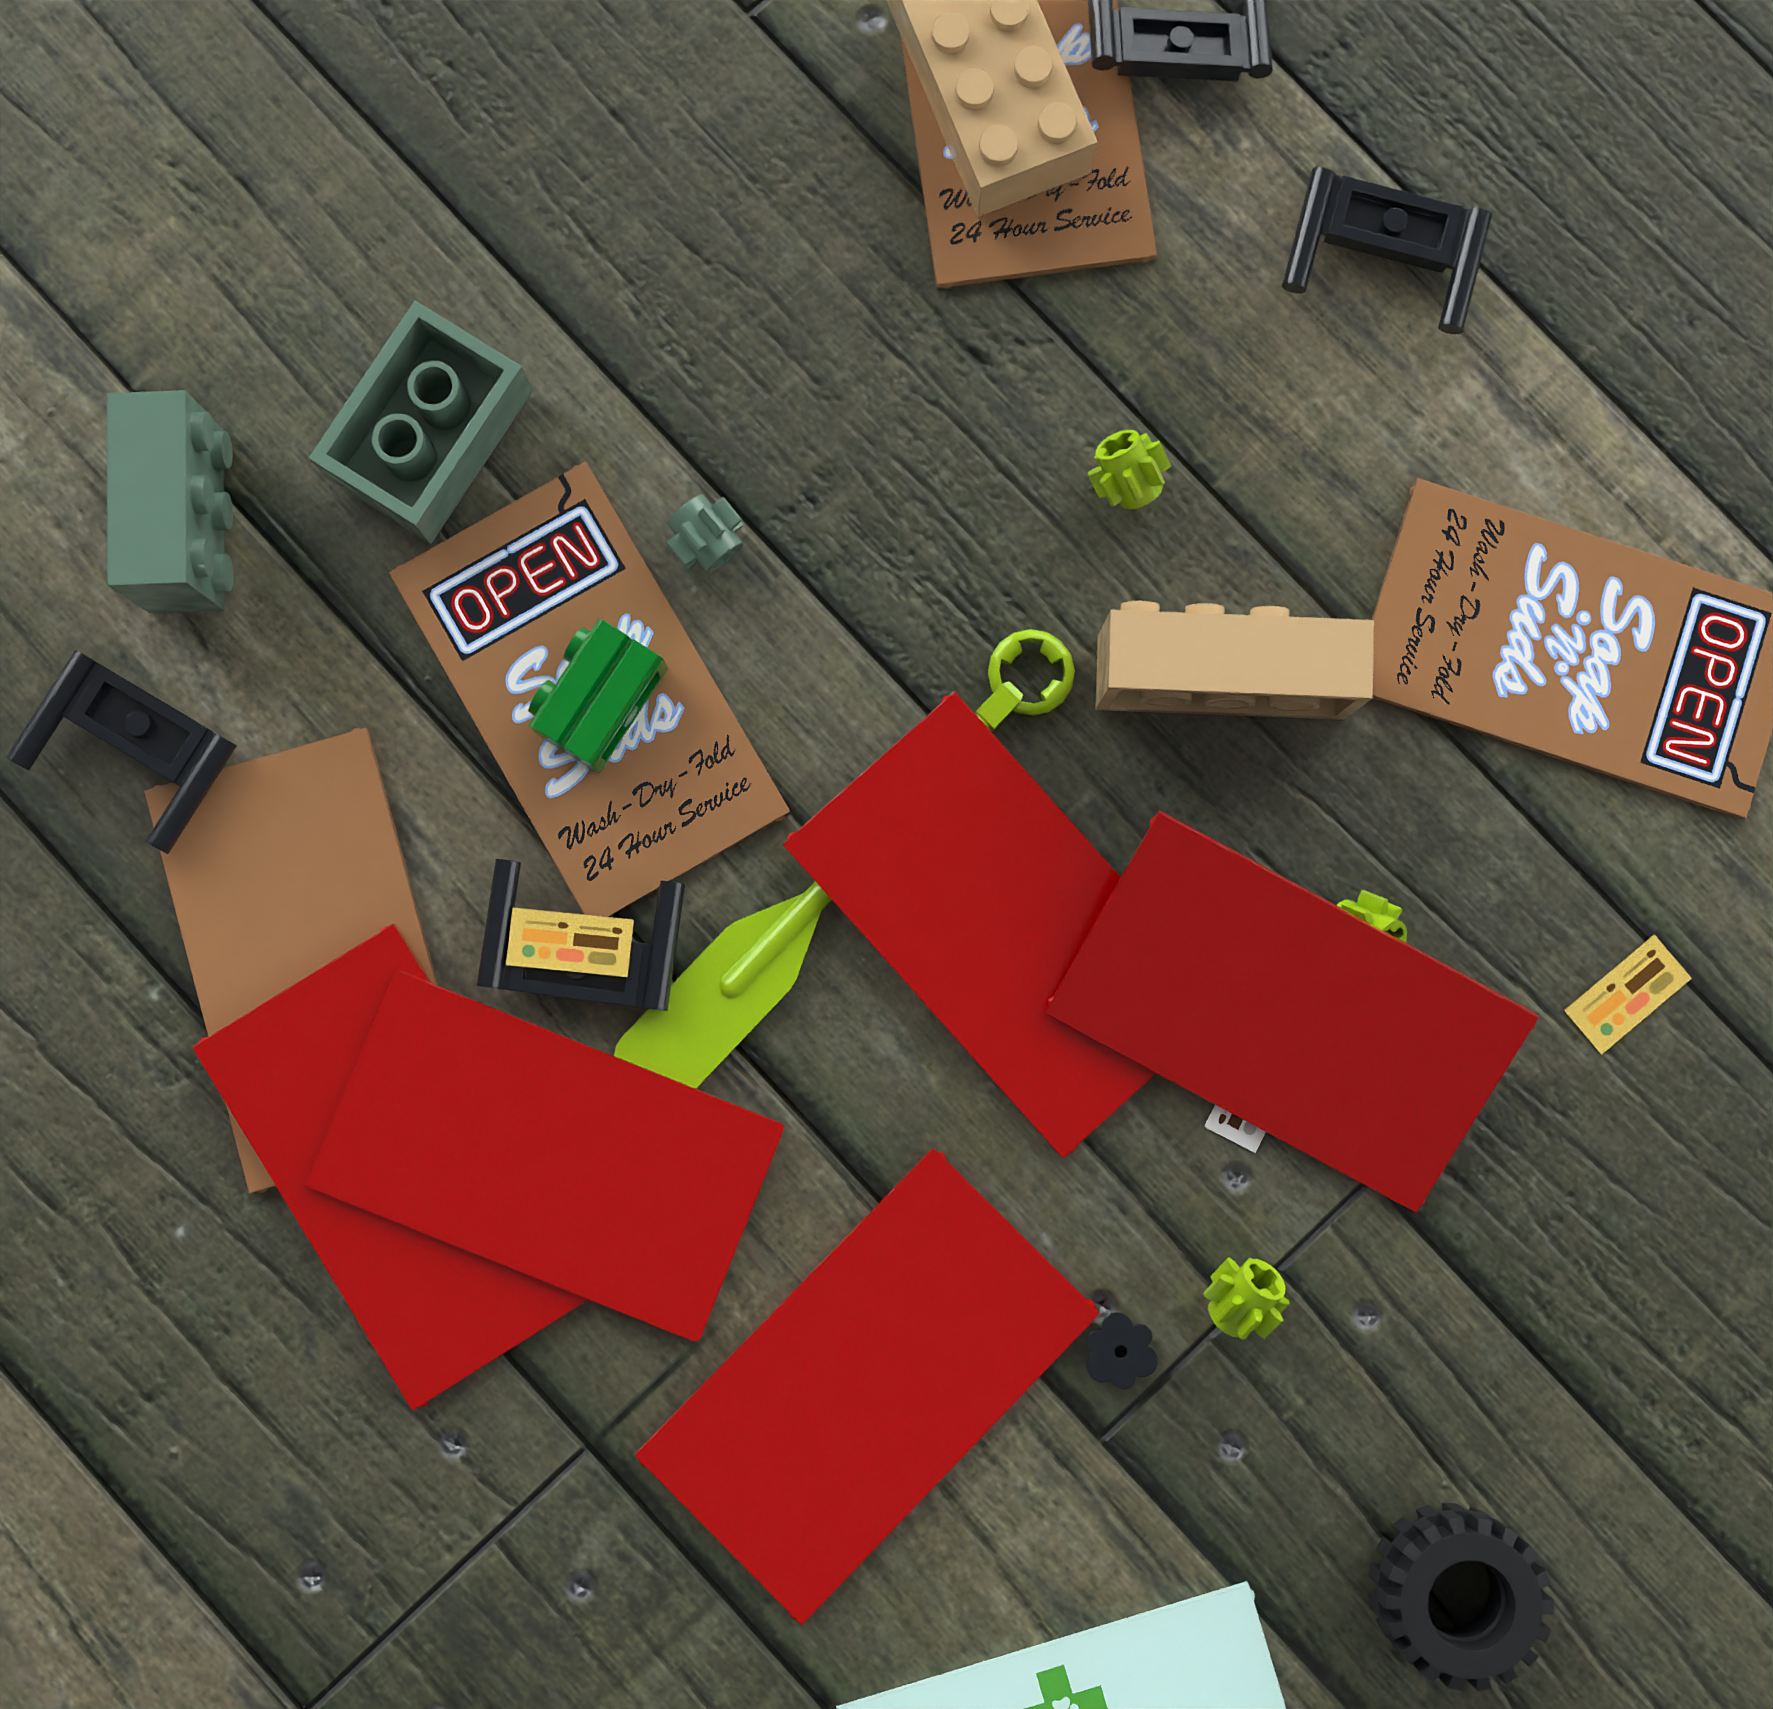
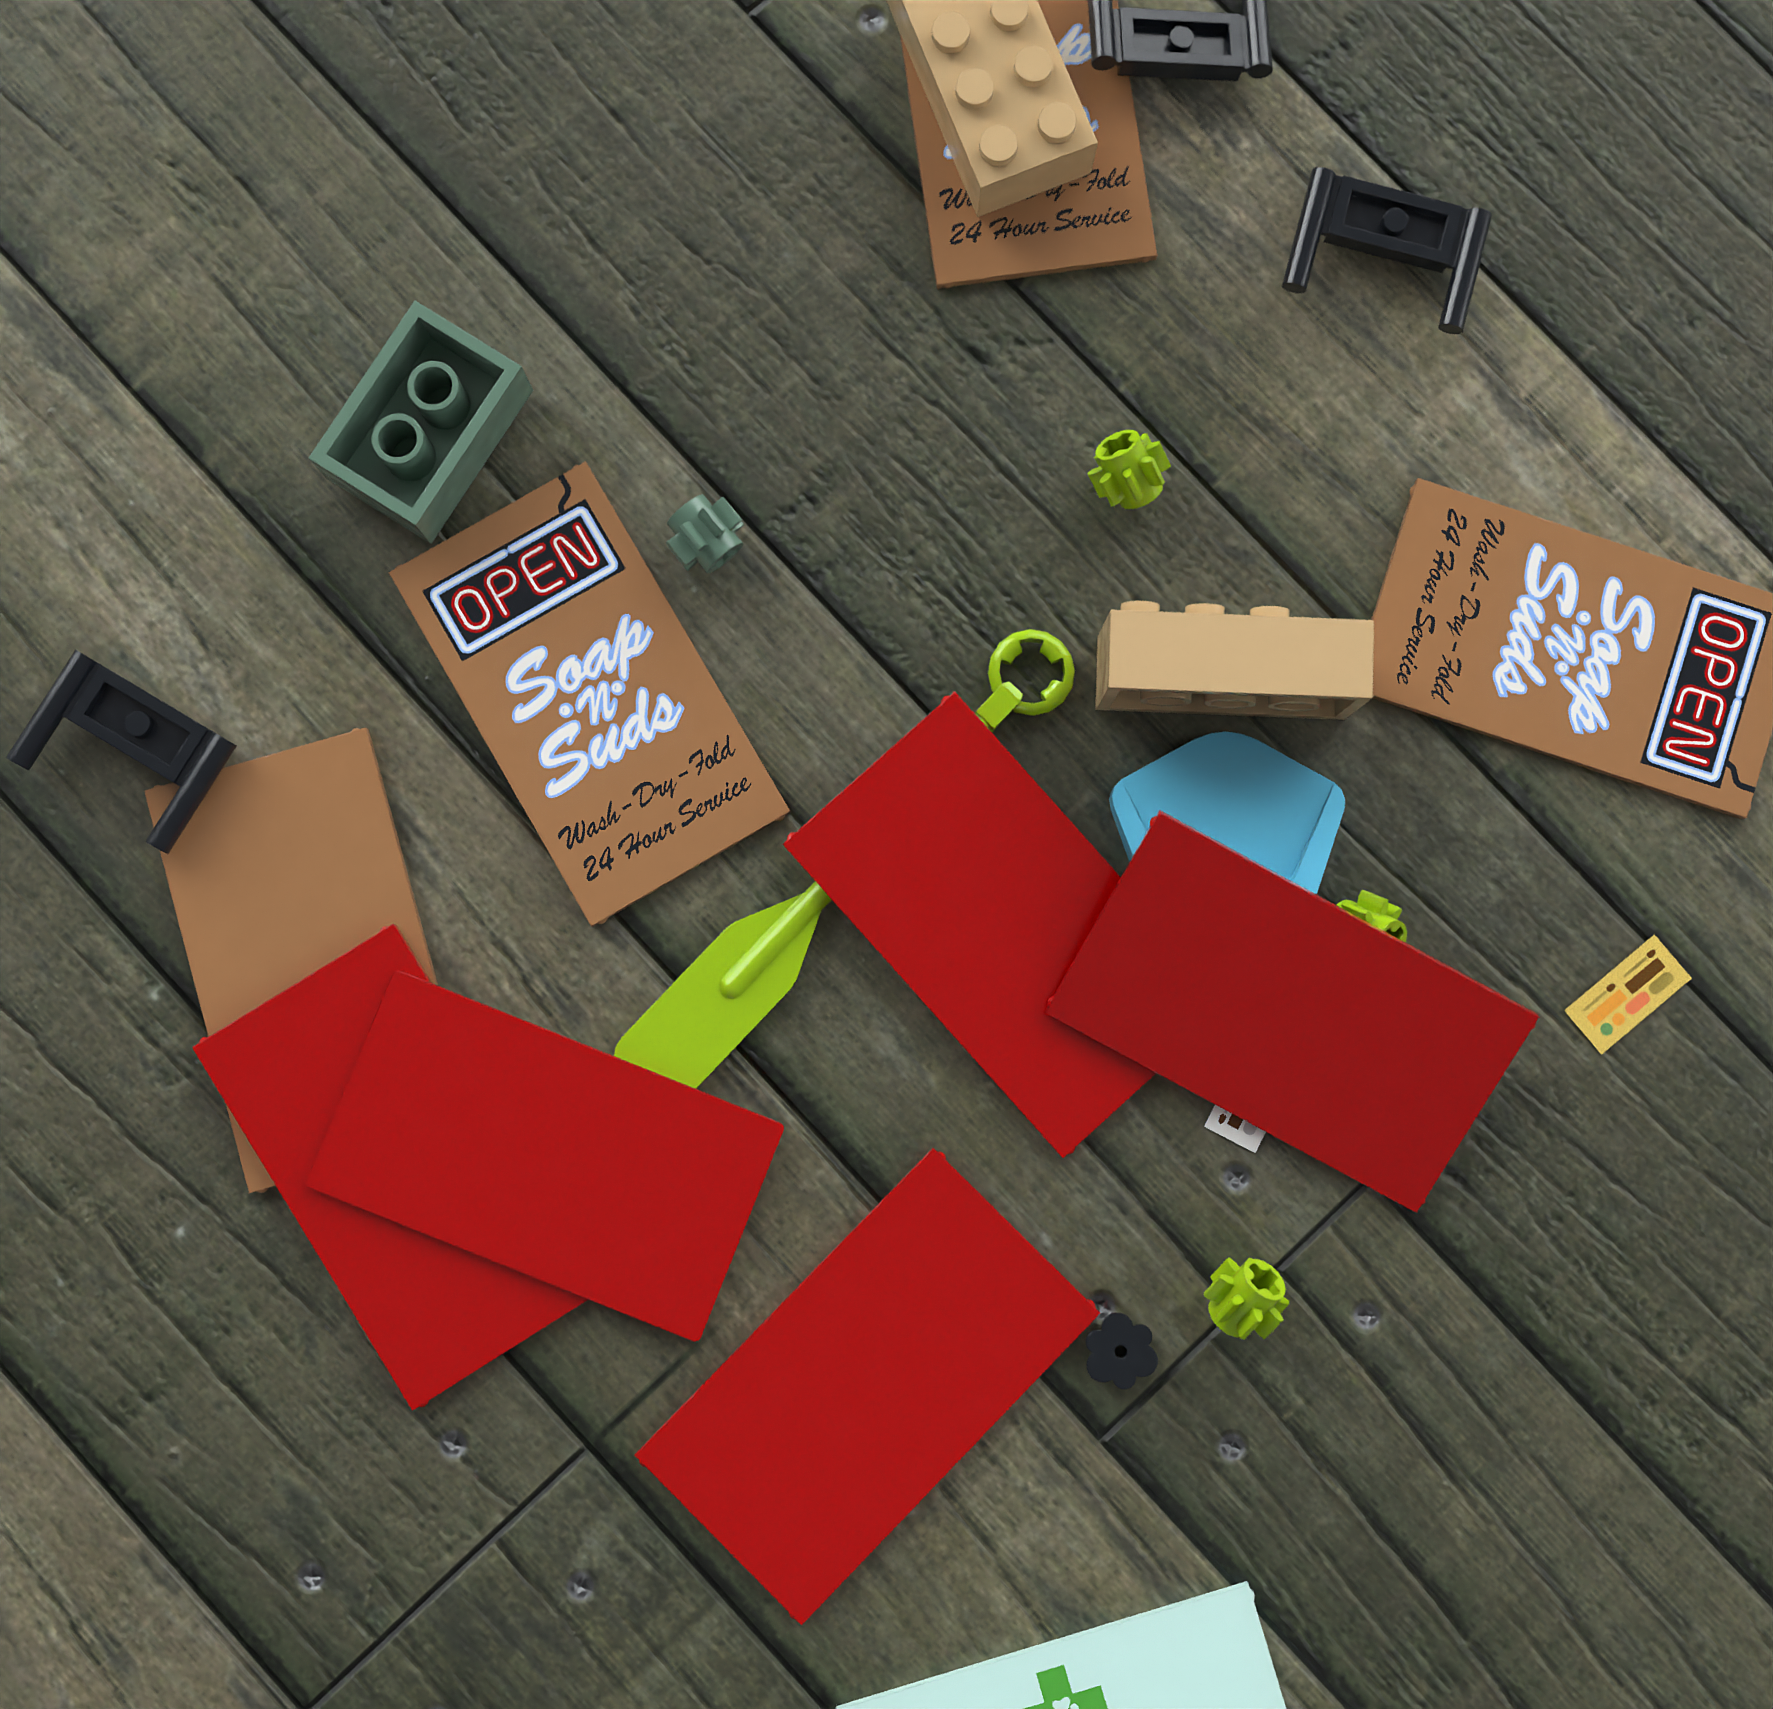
sand green brick [107,390,234,613] -> none
black plate [477,859,685,1011] -> none
clear yellow sticker [506,907,634,977] -> none
green brick [528,618,668,774] -> none
black tyre [1368,1503,1554,1691] -> none
none -> medium azure animal [1109,731,1345,895]

